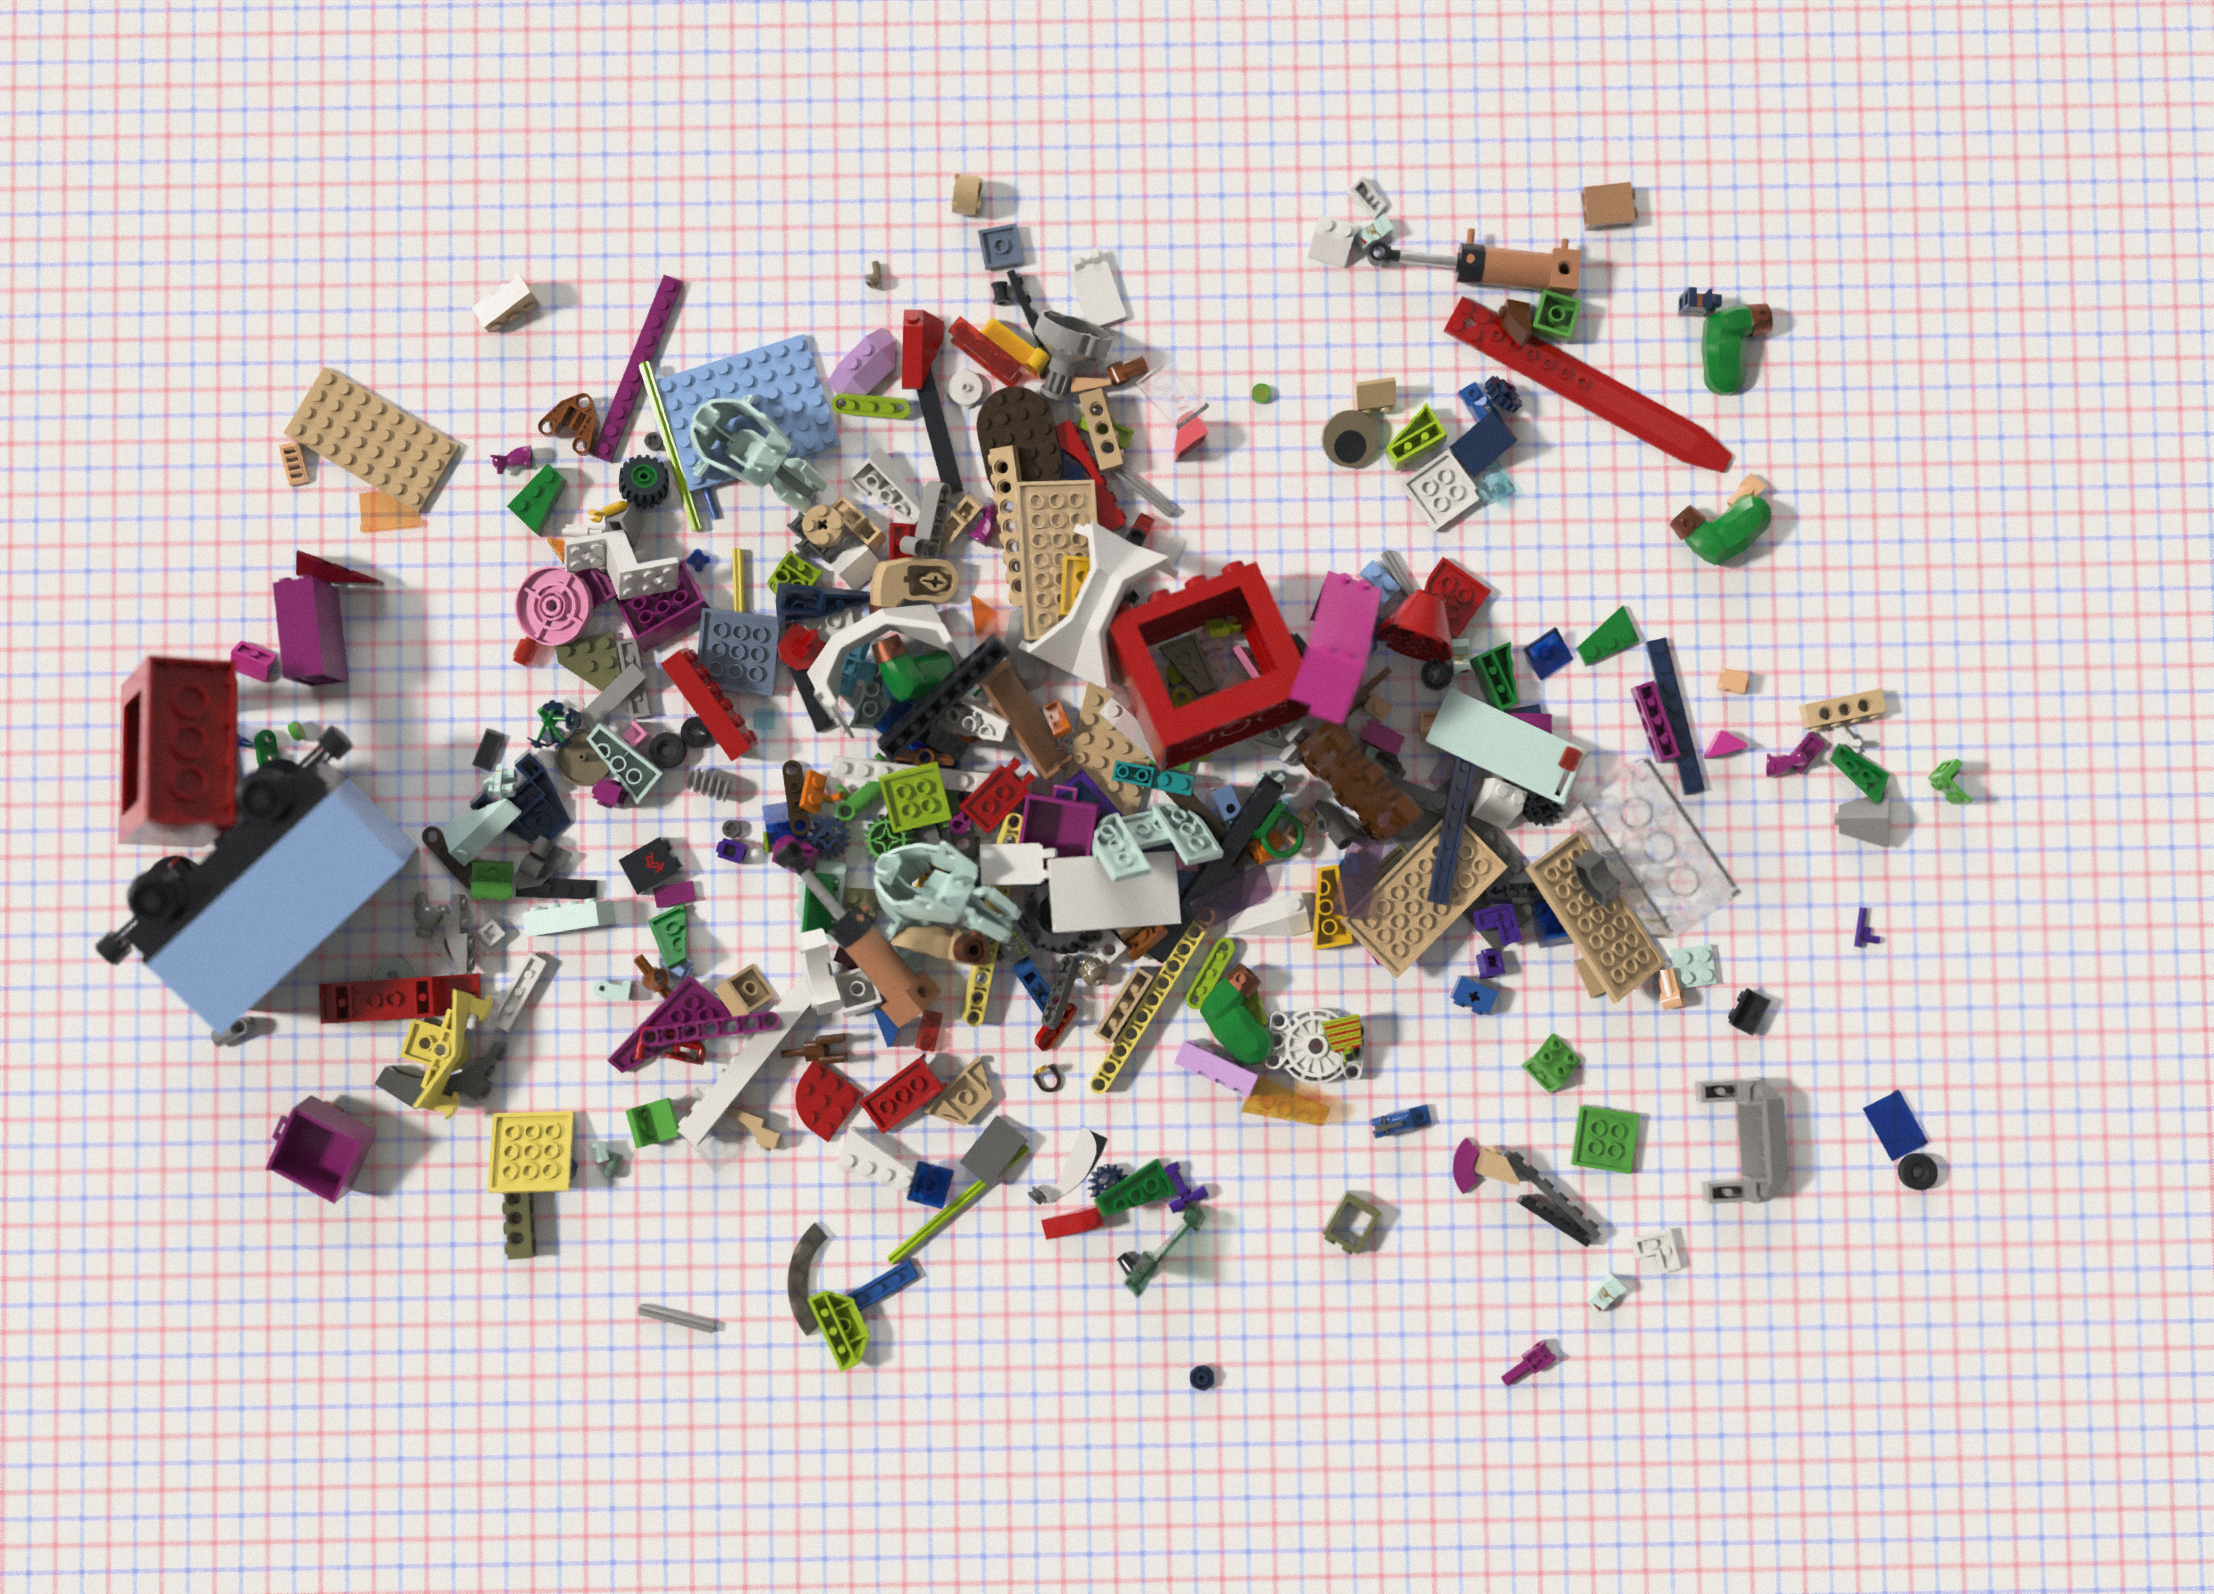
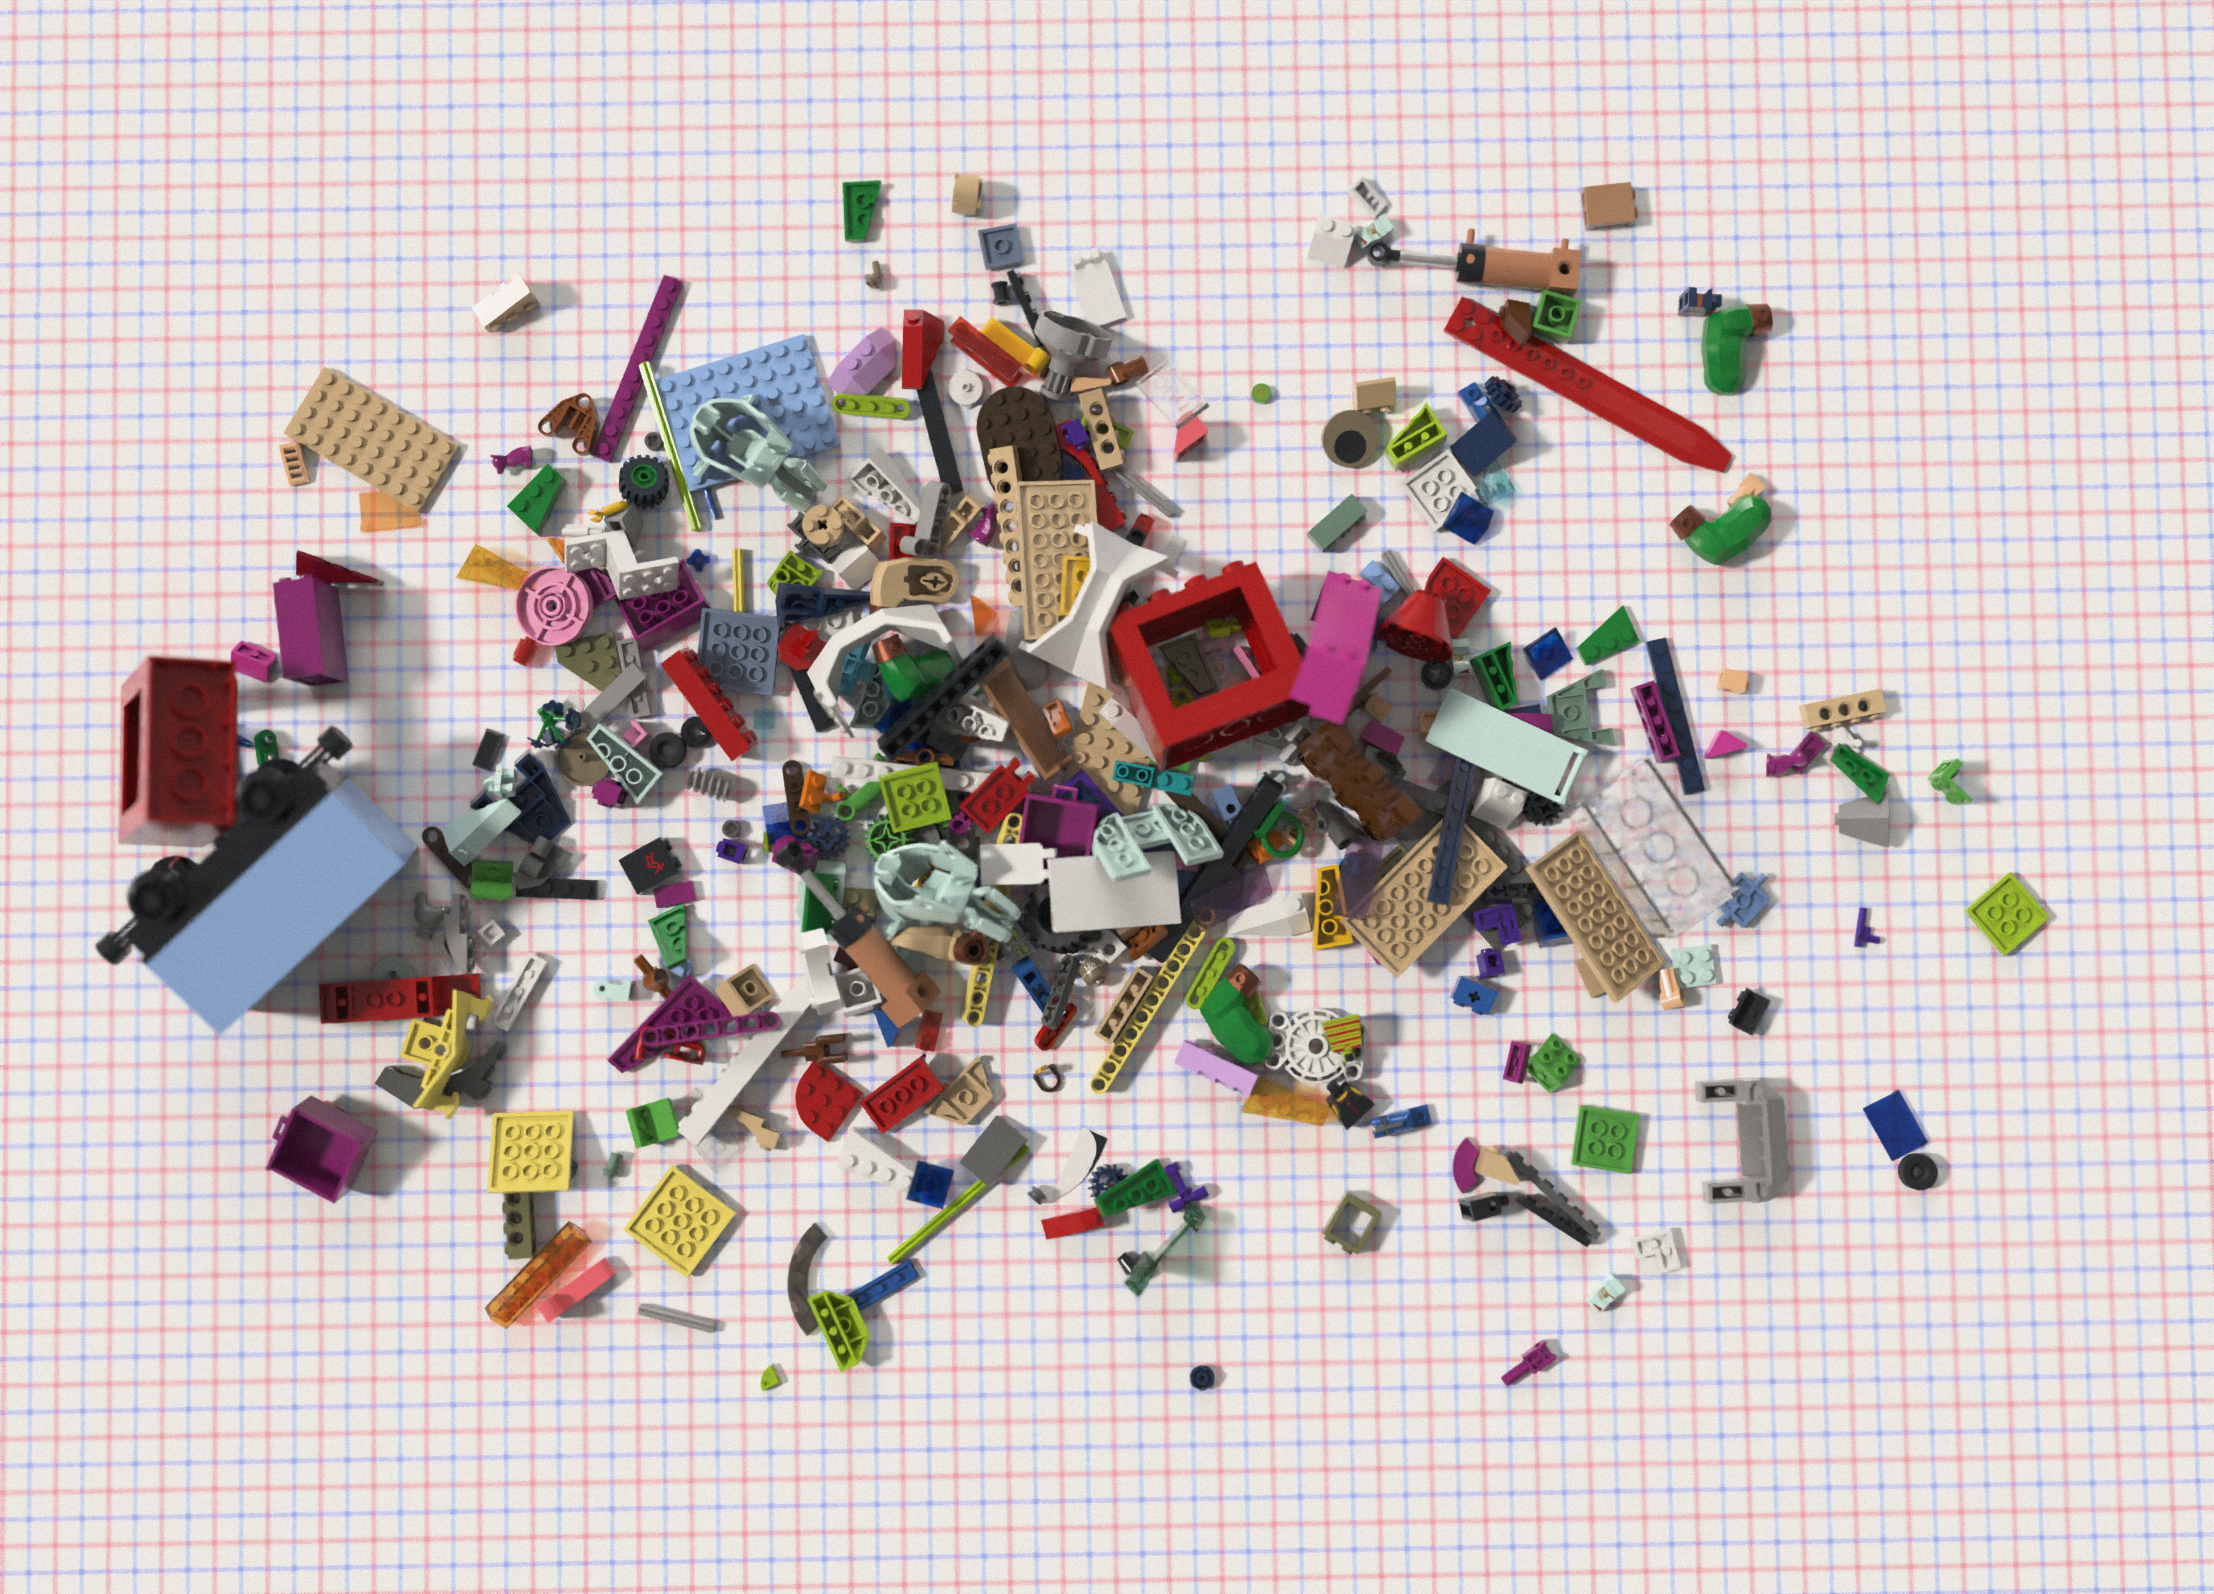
light grey piece [211,1016,255,1047] -> none
bright green tile [288,721,306,741] -> none
light aqua wedge [523,898,616,937] -> none
light aqua plate [591,1141,610,1163] -> none
clear red beam [1558,746,1583,772] -> none
dark grey brick [1574,849,1620,908] -> none
none -> clear yellow wedge [456,543,529,592]
none -> clear orange brick [484,1221,592,1329]
none -> coral beam [537,1257,616,1323]
none -> light yellow plate [623,1165,737,1278]
none -> lime tile [760,1363,781,1392]
none -> green wing [842,180,882,242]
none -> dark purple brick [1061,418,1089,452]
none -> sand green brick [1306,493,1368,552]
none -> black torso [1326,1080,1375,1130]
none -> clear blue slope [1442,492,1494,545]
none -> black torso [1458,1192,1509,1222]
none -> magenta tile [1502,1040,1532,1084]
none -> sand green wing [1546,669,1615,746]
none -> medium blue plate [1713,872,1771,928]
none -> lime plate [1963,872,2050,956]

